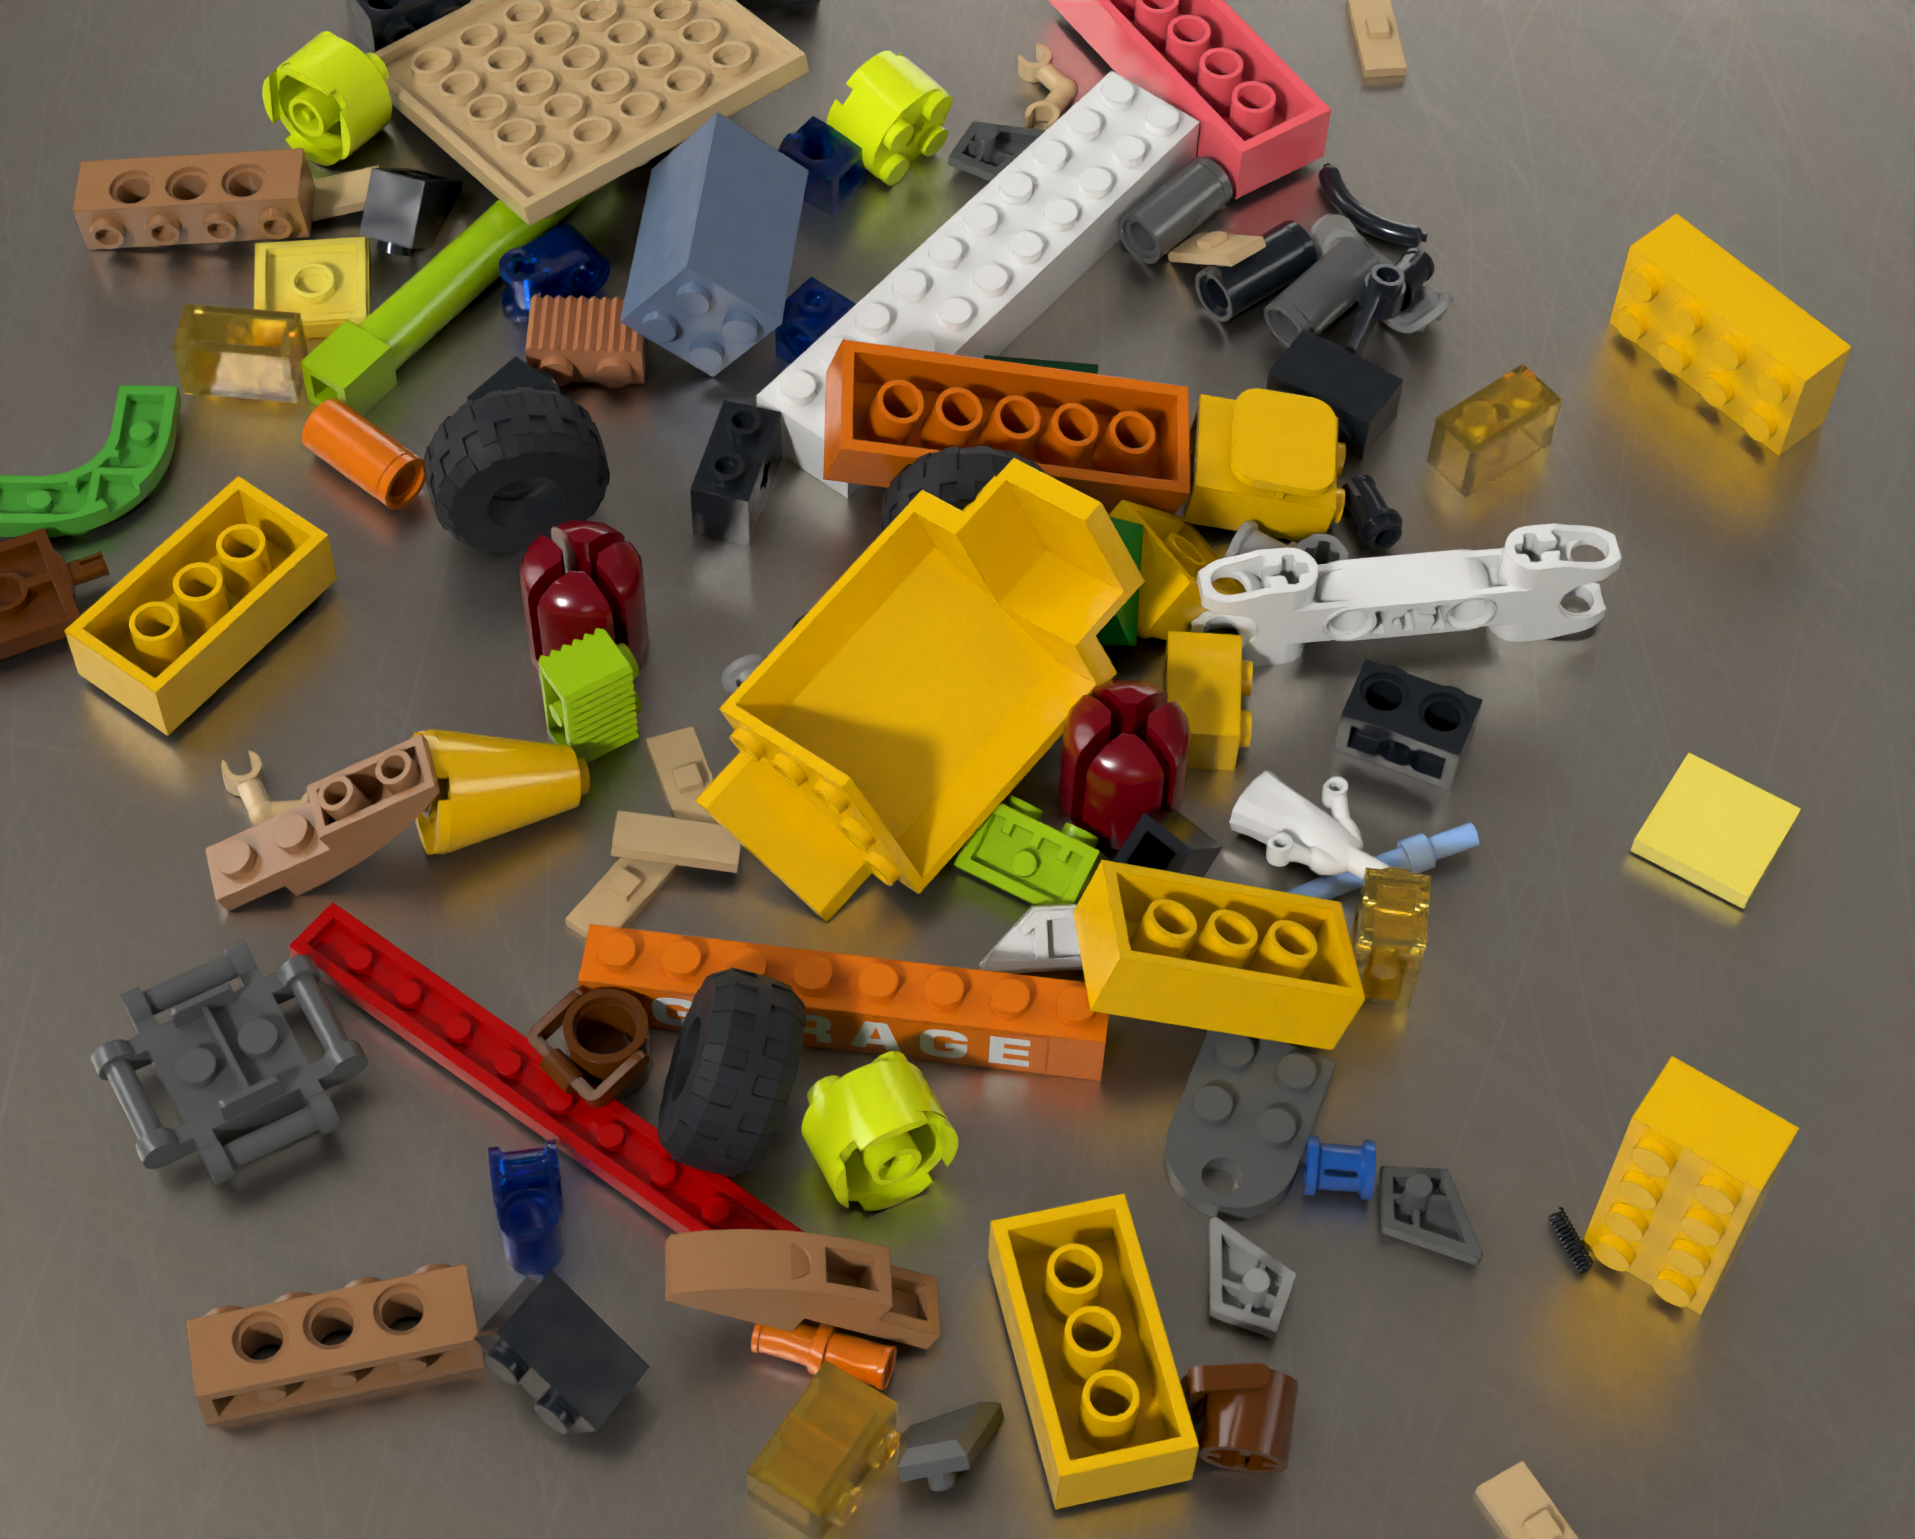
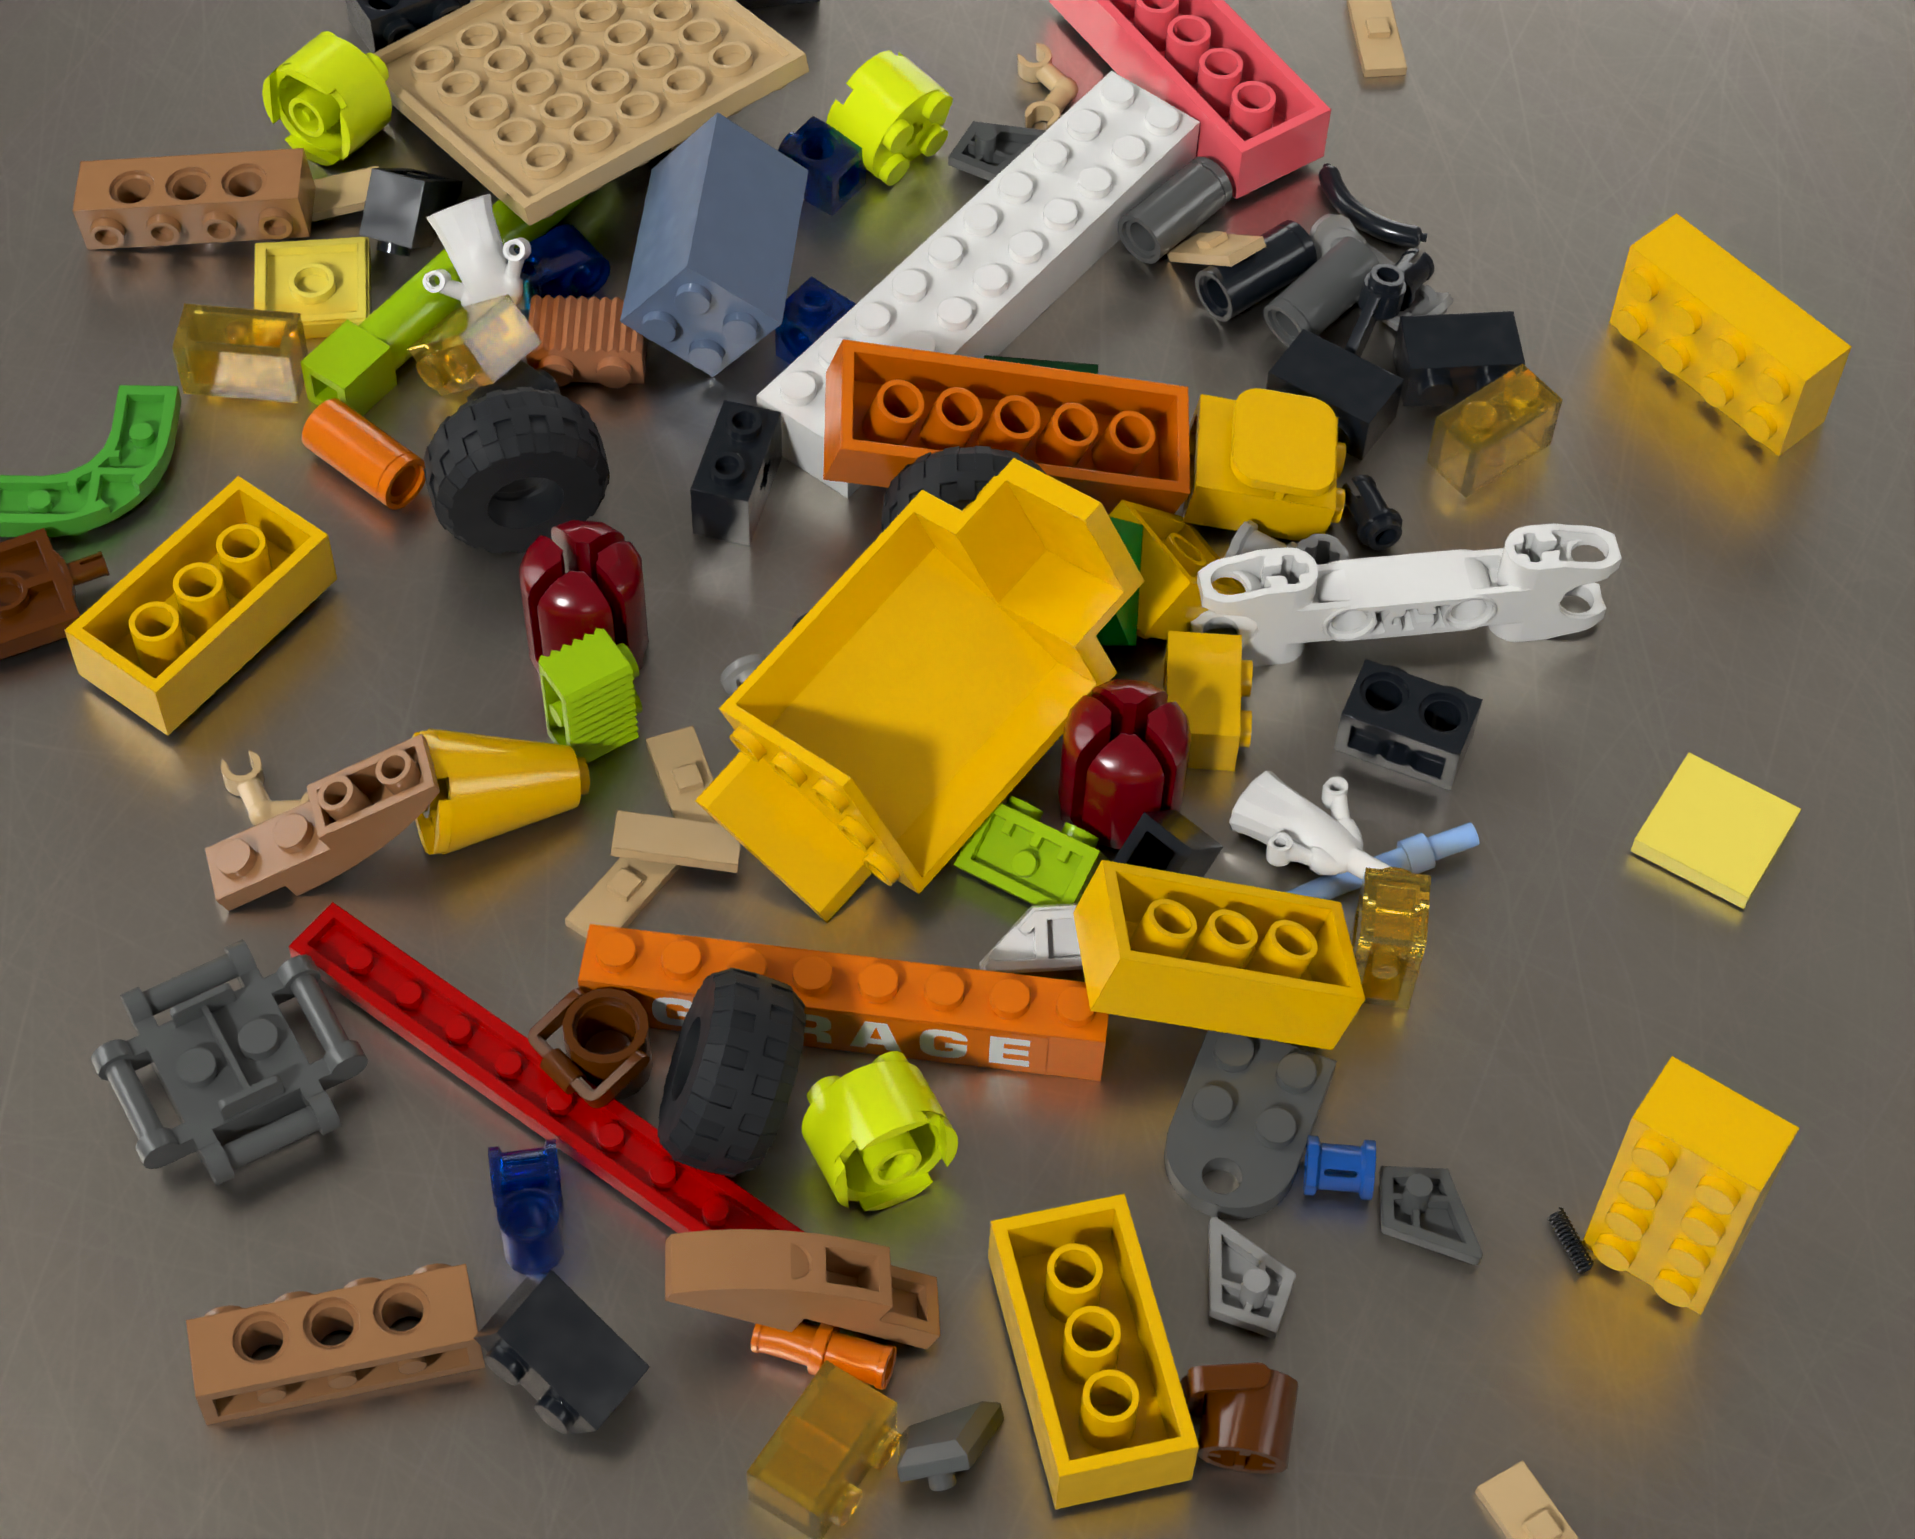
none -> clear yellow brick [408,294,542,396]
none -> white piece [423,194,531,352]
none -> black brick [1393,311,1525,407]

